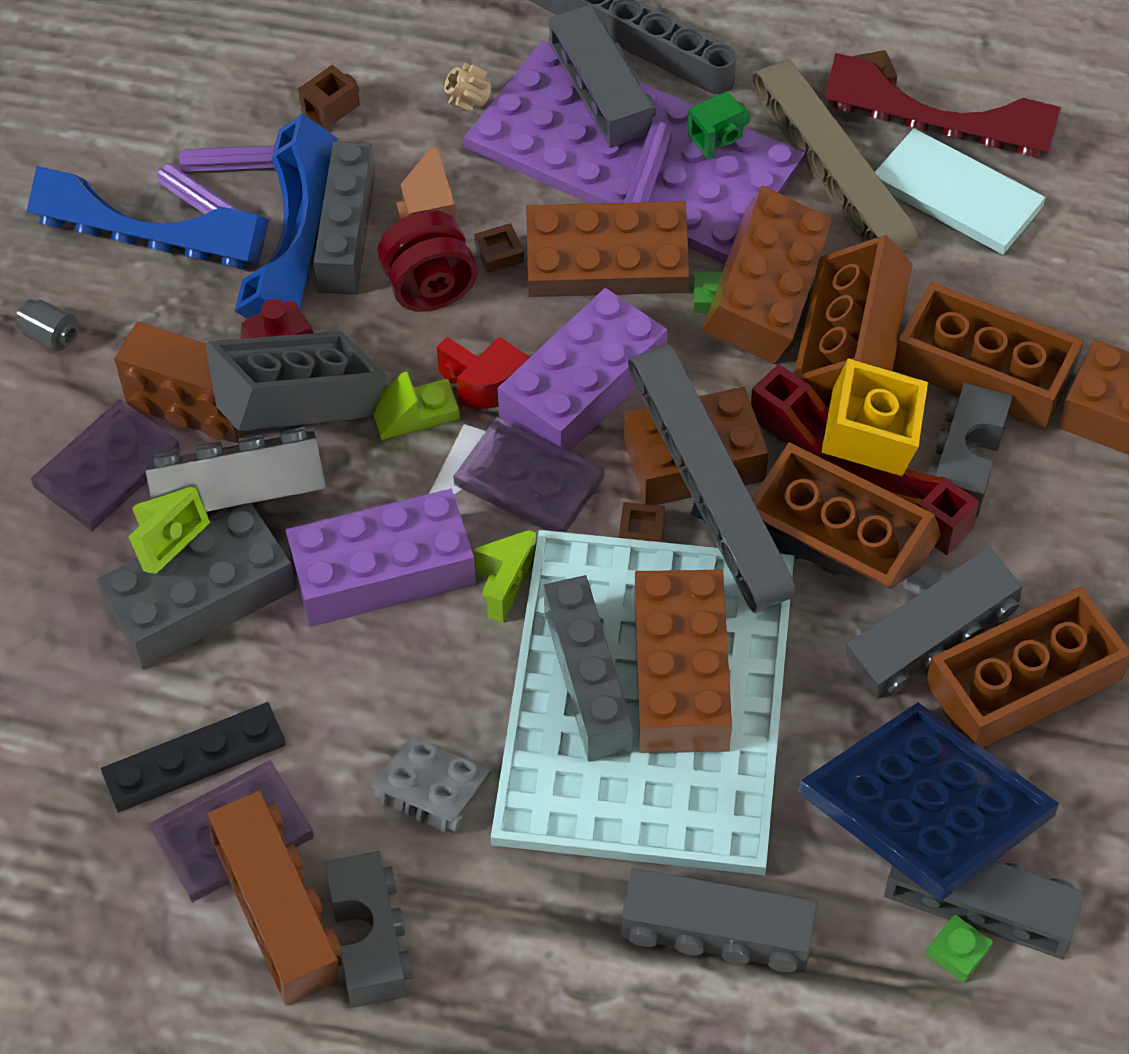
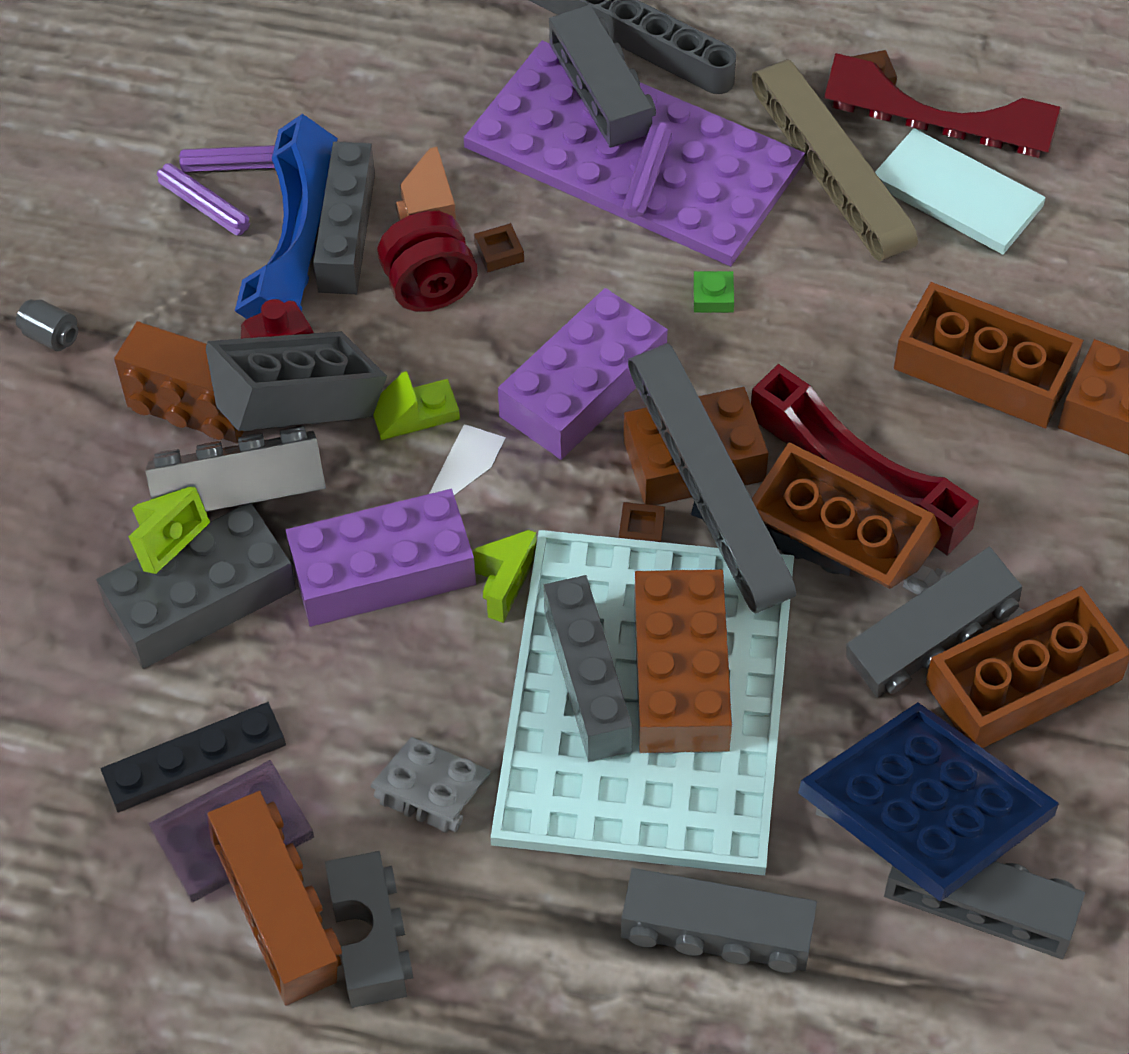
blue arch [26,166,269,270] -> none
clear purple plate [31,399,181,532] -> none
reddish brown brick [298,65,360,132] -> none
red brick [436,337,530,409] -> none
tan gear [444,63,491,113] -> none
clear purple plate [453,417,604,533] -> none
dark orange brick [526,201,689,297] -> none
green brick [687,91,750,160] -> none
dark orange brick [702,185,833,364] -> none
dark orange brick [794,235,913,408] -> none
yellow brick [821,359,928,476] -> none
bright green plate [926,914,993,983] -> none
dark grey arch [928,383,1013,517] -> none

